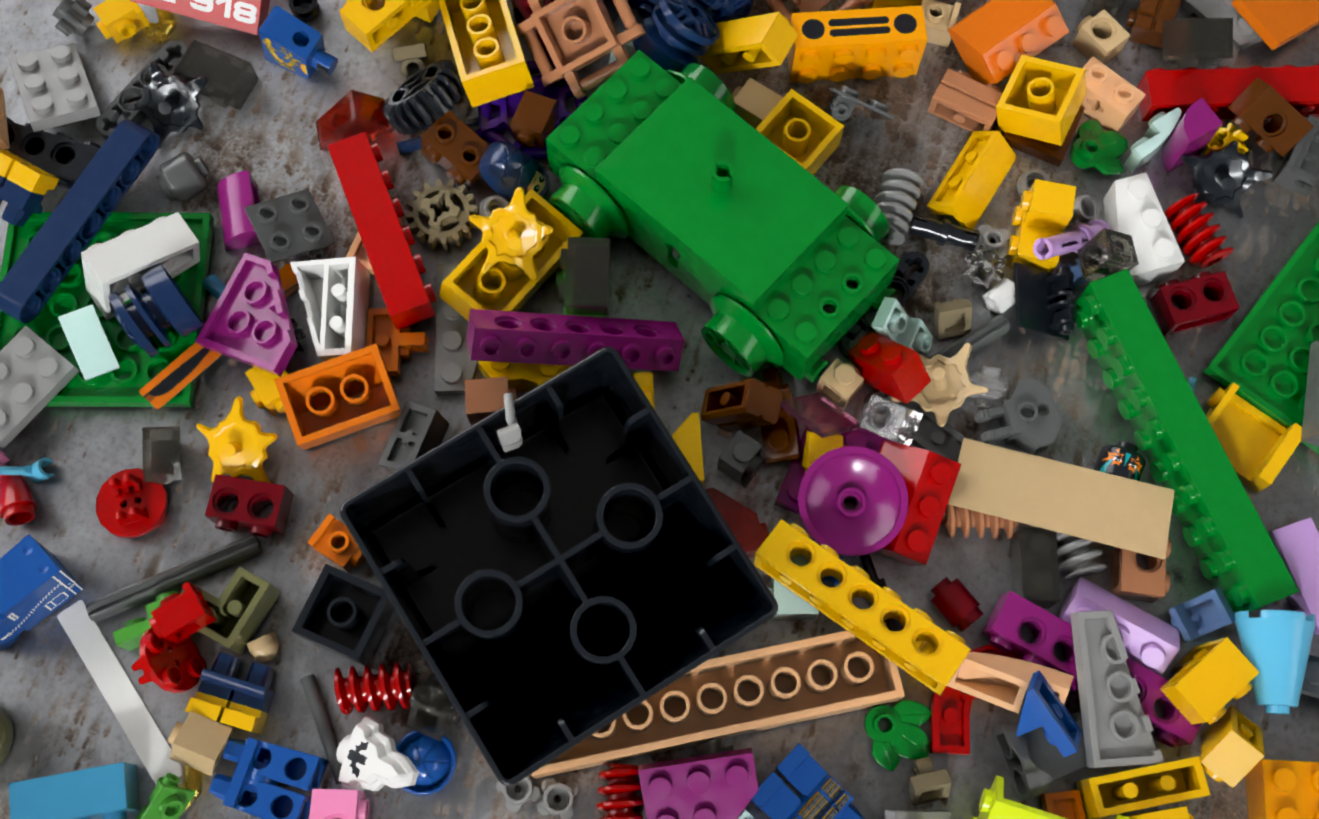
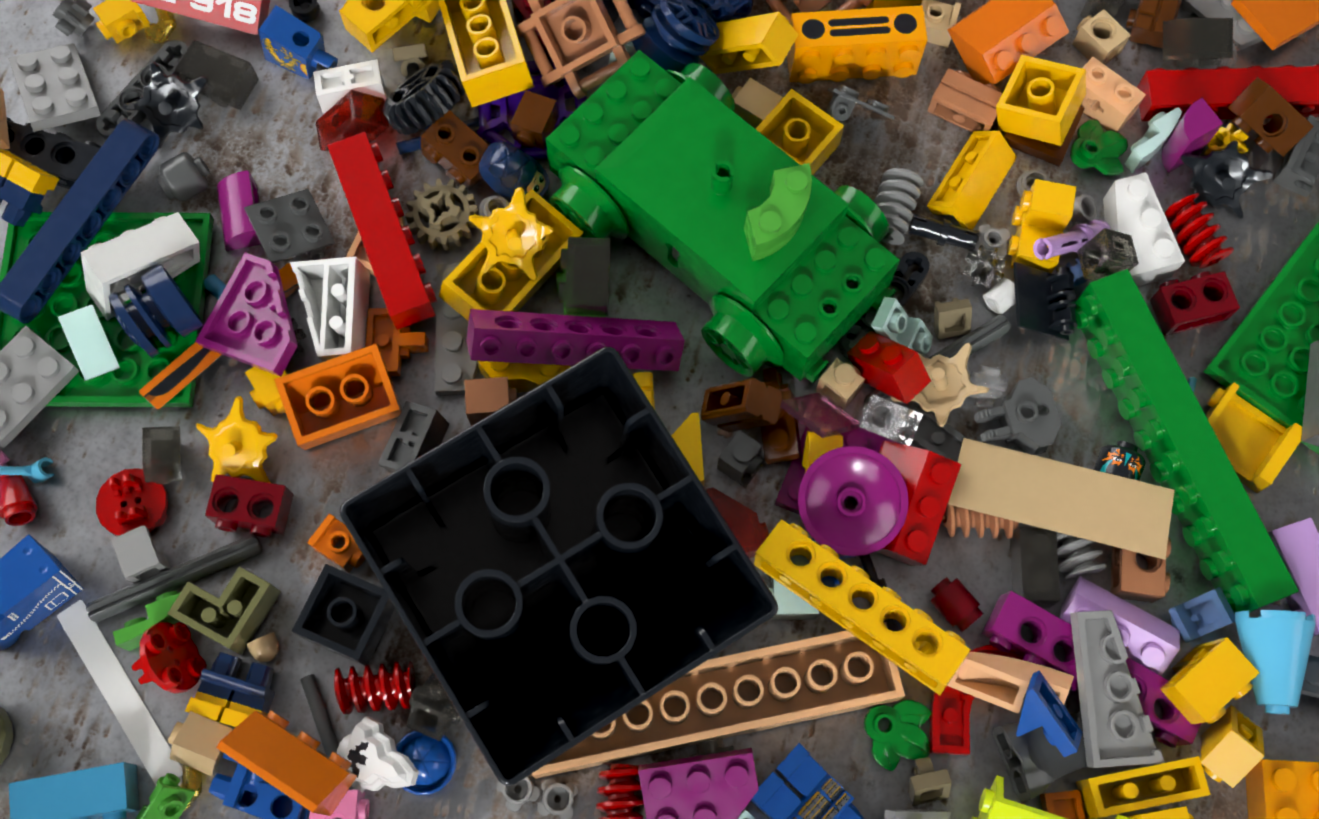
red brick [149,582,217,644] -> none
light grey hand [496,393,523,452] -> none
none -> light grey panel [111,526,170,584]
none -> orange slope [216,710,357,816]
none -> white hinge [313,59,387,120]
none -> bright green brick [744,163,812,261]

